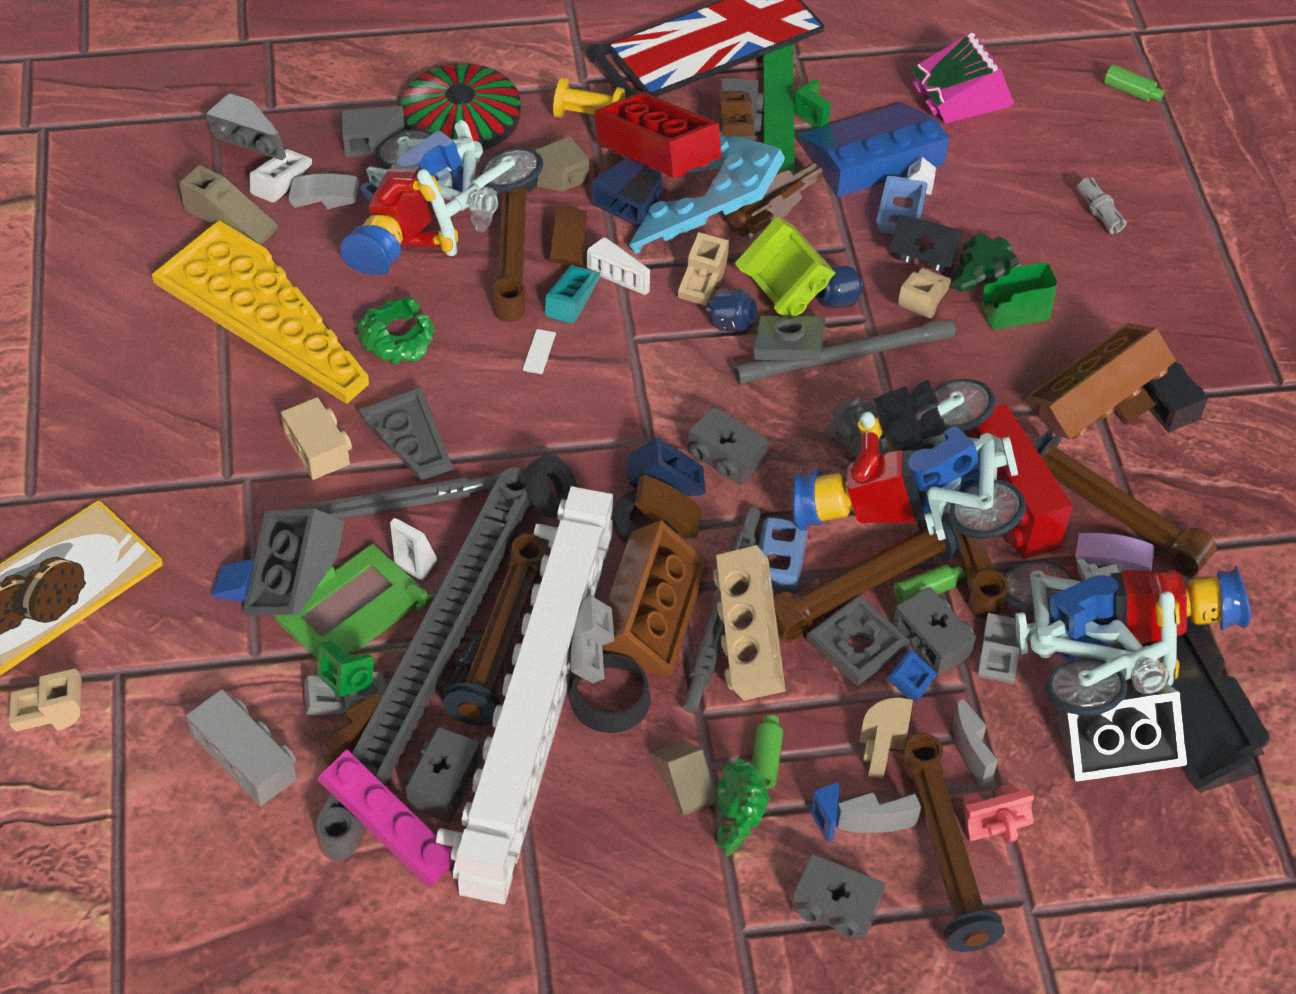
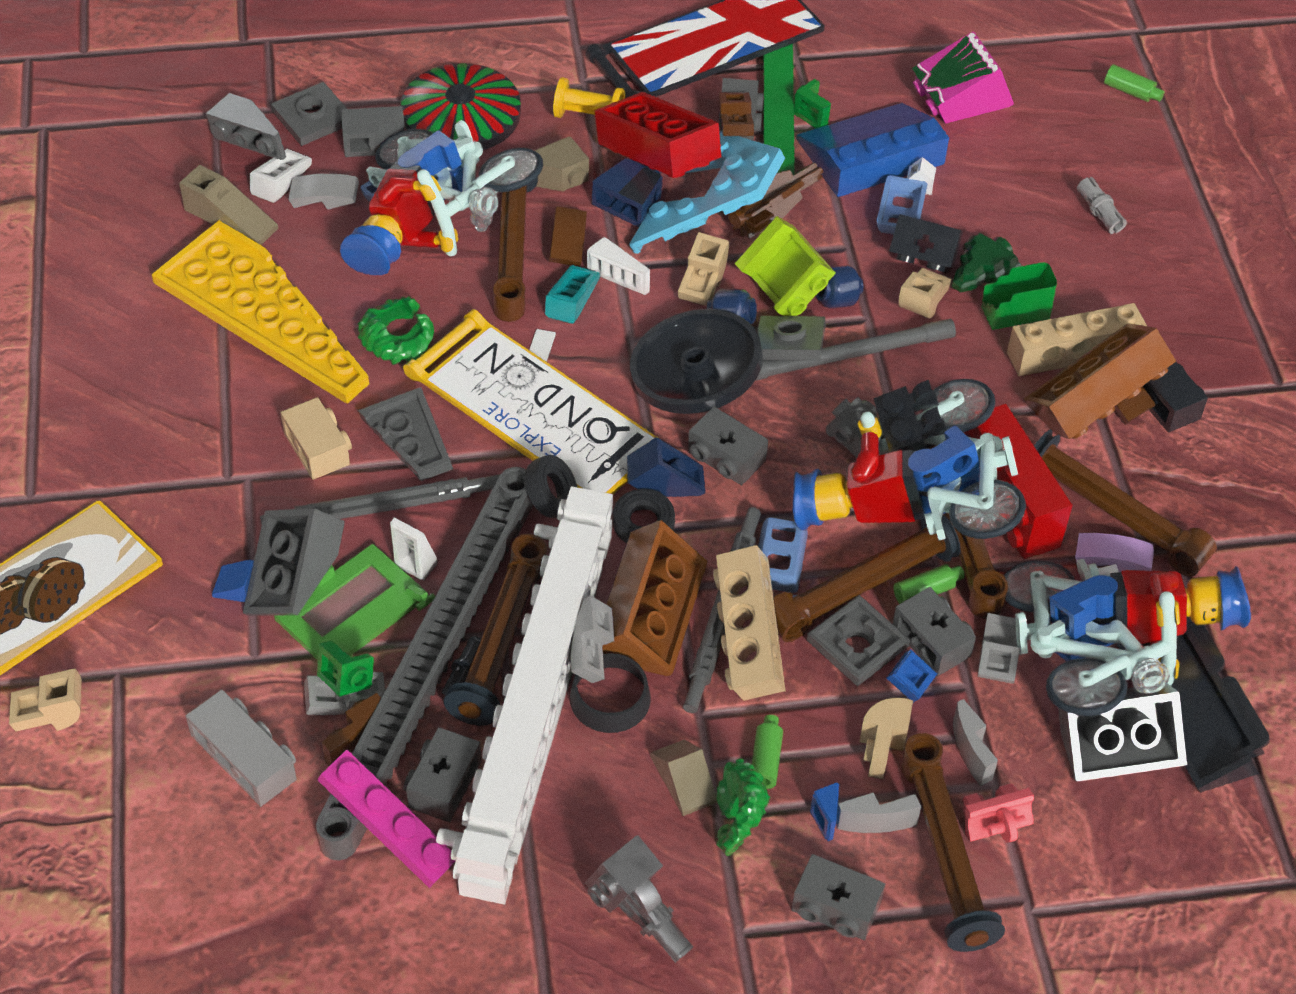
reddish brown slope [635,475,701,540] -> none
none -> dark grey piece [271,82,347,146]
none -> white flag [403,309,658,495]
none -> flat silver brick [585,835,694,963]
none -> black dish [630,309,763,414]
none -> tan brick [1007,303,1147,376]

